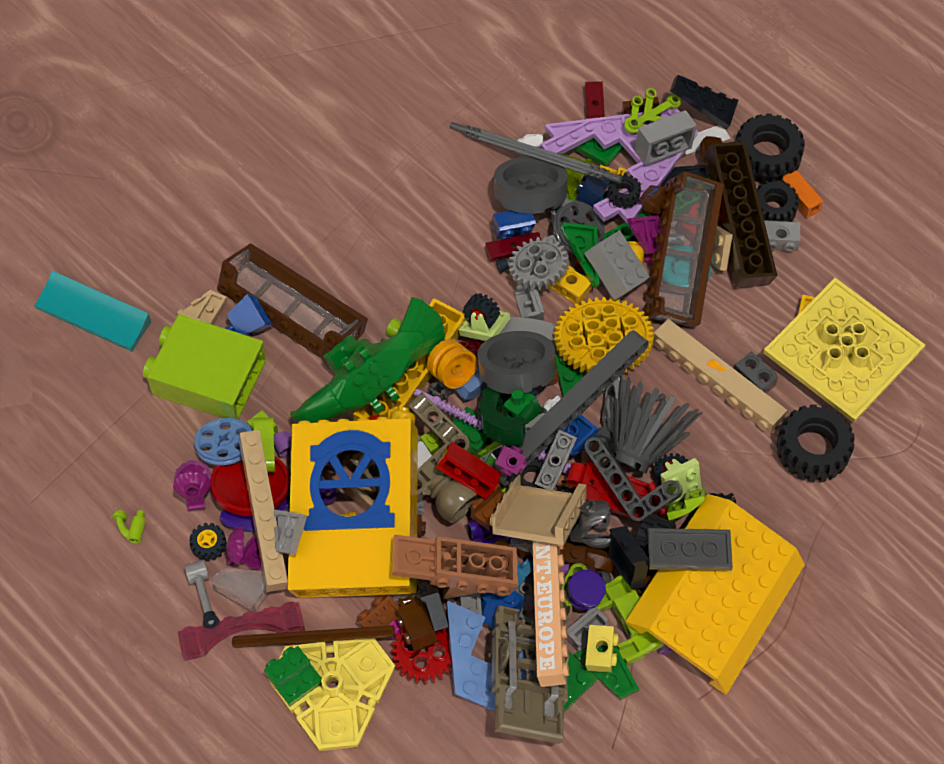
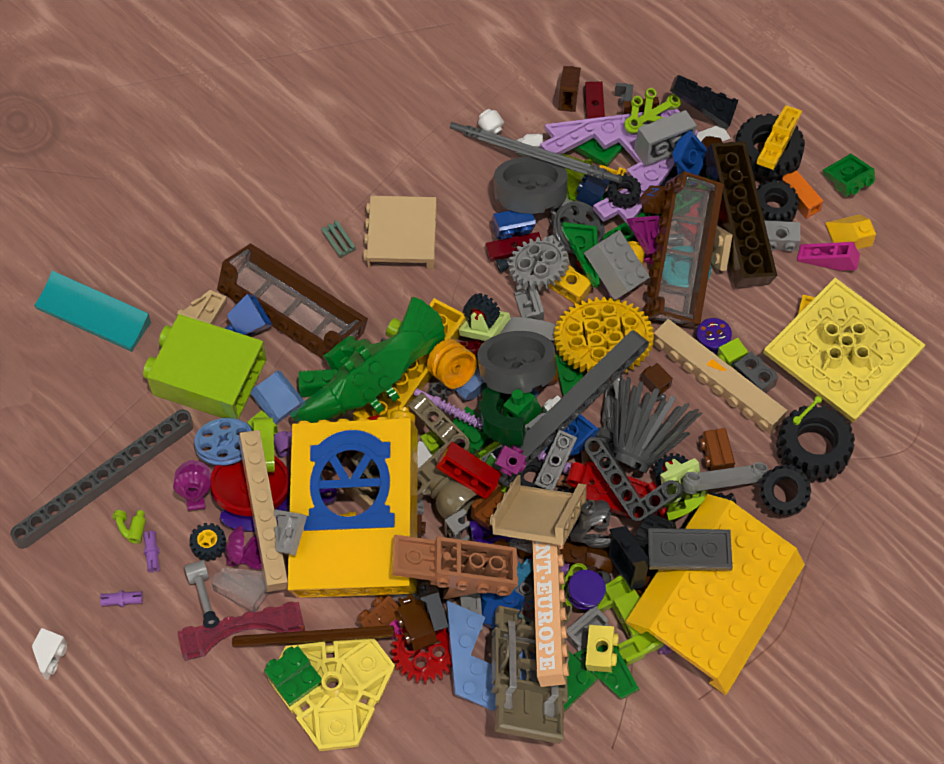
none -> dark grey beam [10,409,193,549]
none -> white slope [32,628,67,680]
none -> medium lavender pin [100,590,143,607]
none -> medium lavender pin [143,531,160,573]
none -> medium blue slope [250,371,304,425]
none -> green brick [298,369,337,397]
none -> sand green tile [321,220,356,258]
none -> tan panel [364,196,437,269]
none -> light grey hinge [445,509,470,541]
none -> white head [478,109,504,135]
none -> reddish brown slope [558,66,581,112]
none -> dark grey bracket [615,83,634,104]
none -> reddish brown brick [642,363,673,397]
none -> blue slope [672,131,707,182]
none -> light grey piece [682,462,768,494]
none -> dark purple head [696,318,732,355]
none -> dark orange brick [699,428,735,471]
none -> lime brick [717,338,748,368]
none -> yellow slope [756,105,802,170]
none -> black tyre [760,465,811,516]
none -> lime hinge [793,396,822,425]
none -> dark pink slope [797,242,860,271]
none -> green plate [823,154,875,197]
none -> yellow slope [825,214,876,249]

